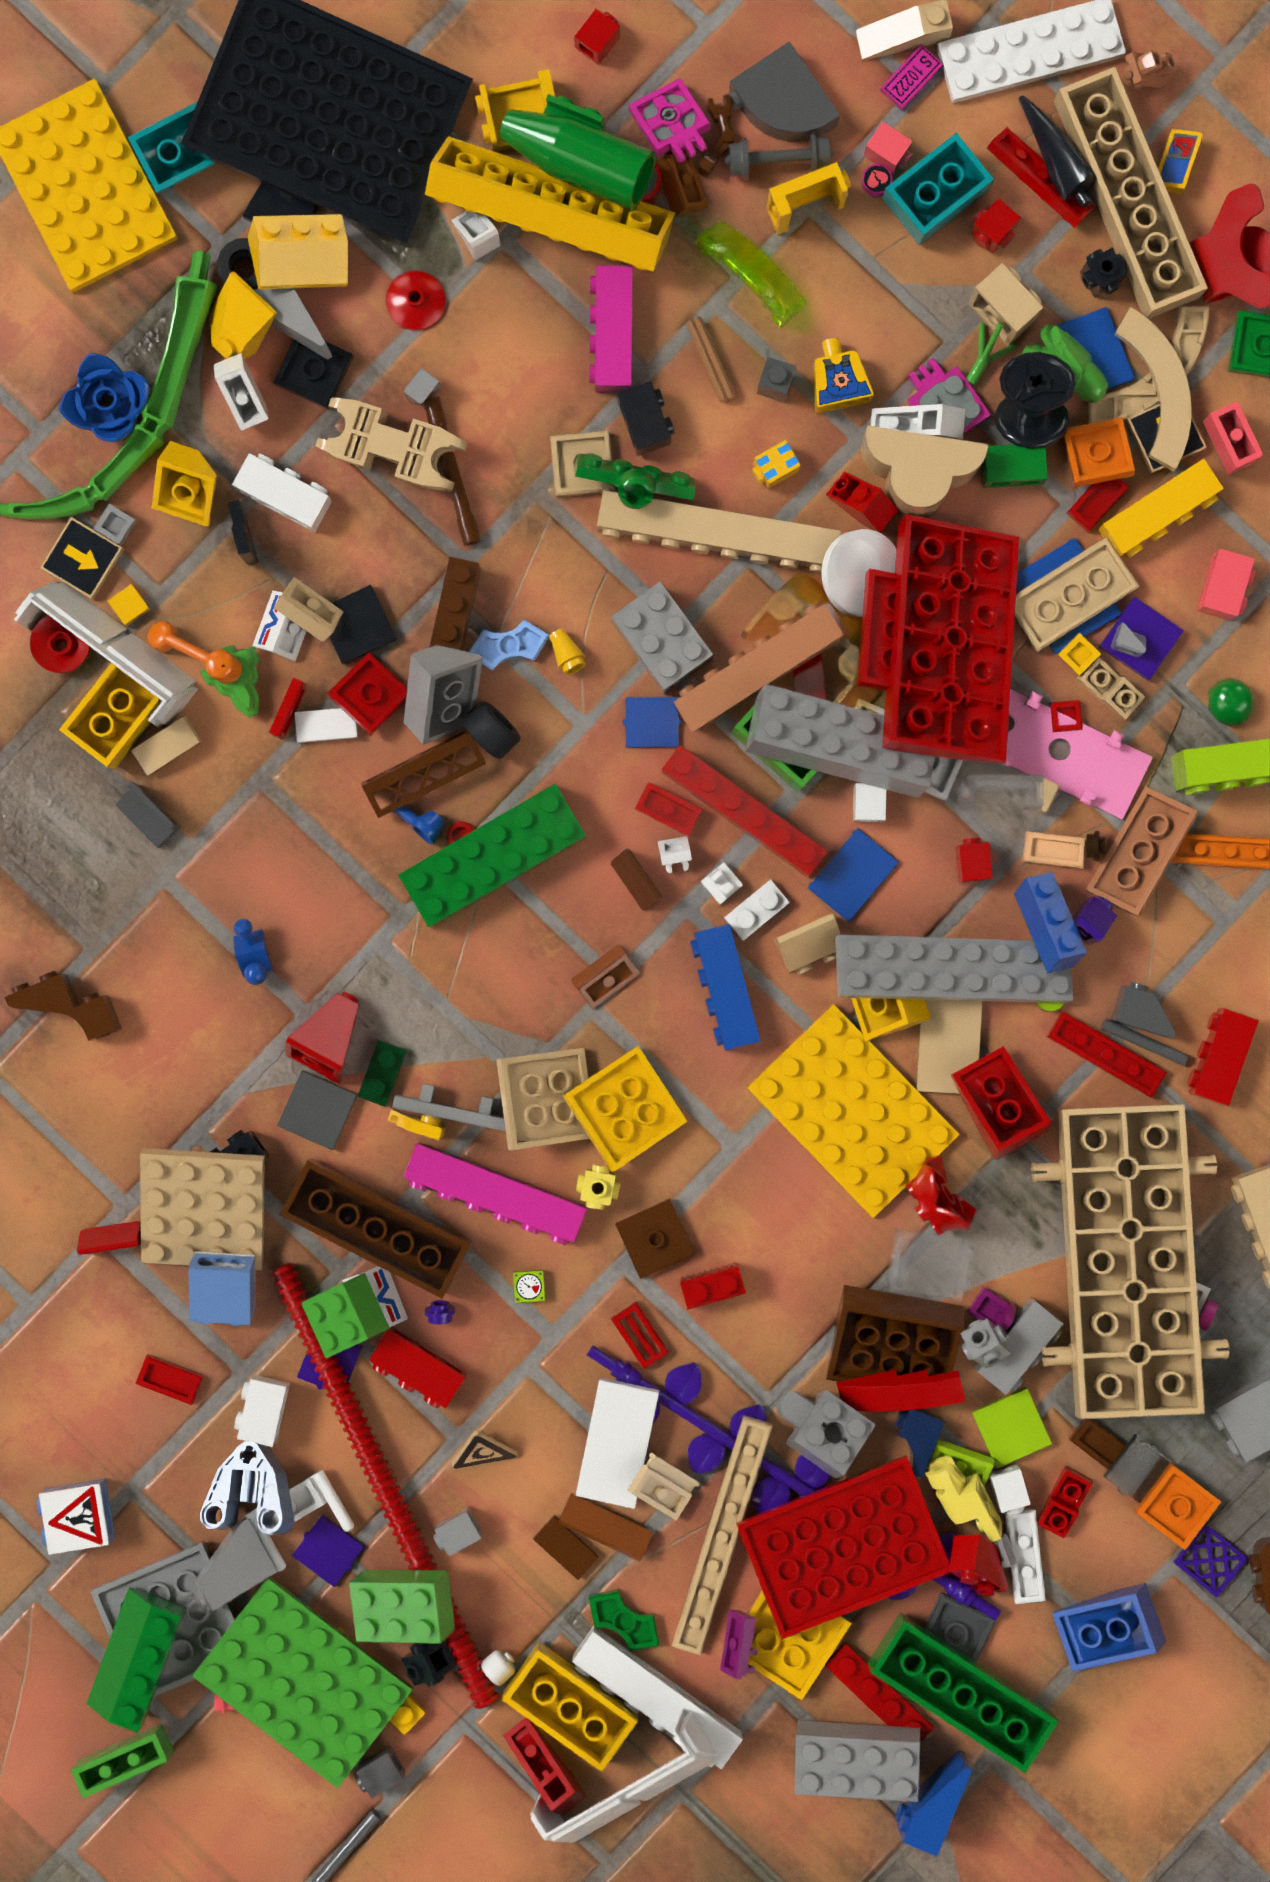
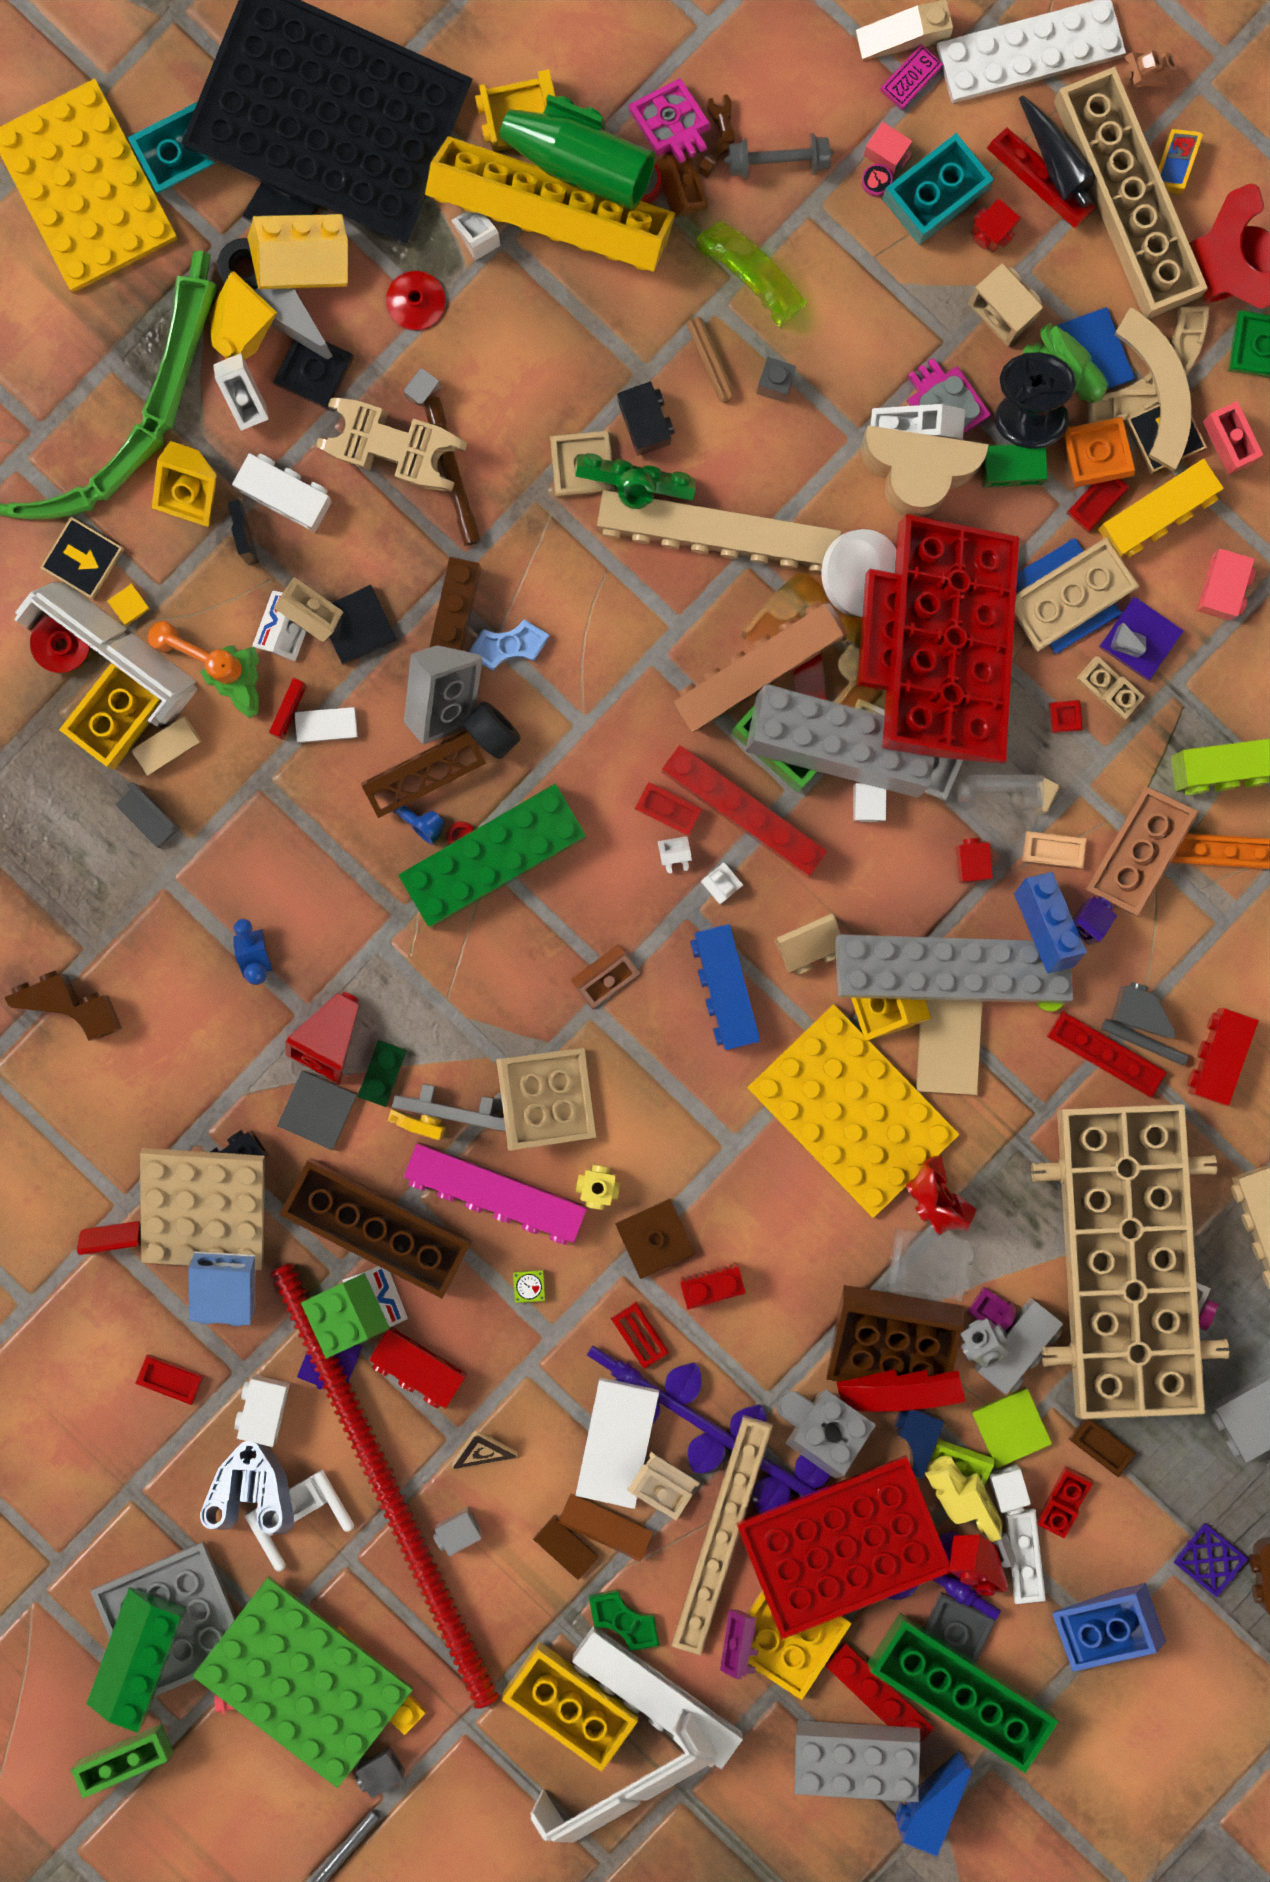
piece [37,1478,115,1555] -> none
blue brick [59,353,149,442] -> none
light grey plate [93,503,137,546] -> none
light grey slope [193,1518,277,1611] -> none
dark purple piece [292,1514,364,1587] -> none
red tile [327,652,407,736] -> none
bright green brick [349,1570,455,1643] -> none
black brick [401,1641,456,1687] -> none
dark purple plate [425,1300,455,1325] -> none
white piece [481,1650,515,1686] -> none
red slope [503,1717,587,1816] -> none
yellow cone [549,628,586,675] -> none
yellow plate [563,1046,688,1172] -> none
red brick [574,9,620,65] -> none
dark pink brick [589,266,633,393] -> none
light grey brick [611,582,713,694] -> none
reddish brown slope [611,848,662,911] -> none
blue piece [623,697,681,747] -> none
white plate [724,879,790,941] -> none
dark grey brick [728,41,840,142] -> none
yellow brick [751,440,801,489] -> none
yellow panel [766,162,851,235] -> none
blue piece [808,828,898,922] -> none
torso [813,338,874,414] -> none
red slope [826,471,899,533] -> none
red slope [951,1046,1051,1160] -> none
bright green plant [966,322,1016,386] -> none
bright pink piece [1002,689,1153,820] -> none
yellow plate [1058,632,1101,676] -> none
black brick [1080,247,1127,298] -> none
dark brown plate [1086,831,1106,861] -> none
clear smoke piece [1103,1434,1172,1503] -> none
orange plate [1134,1463,1221,1550] -> none
green hair [1208,678,1254,726] -> none

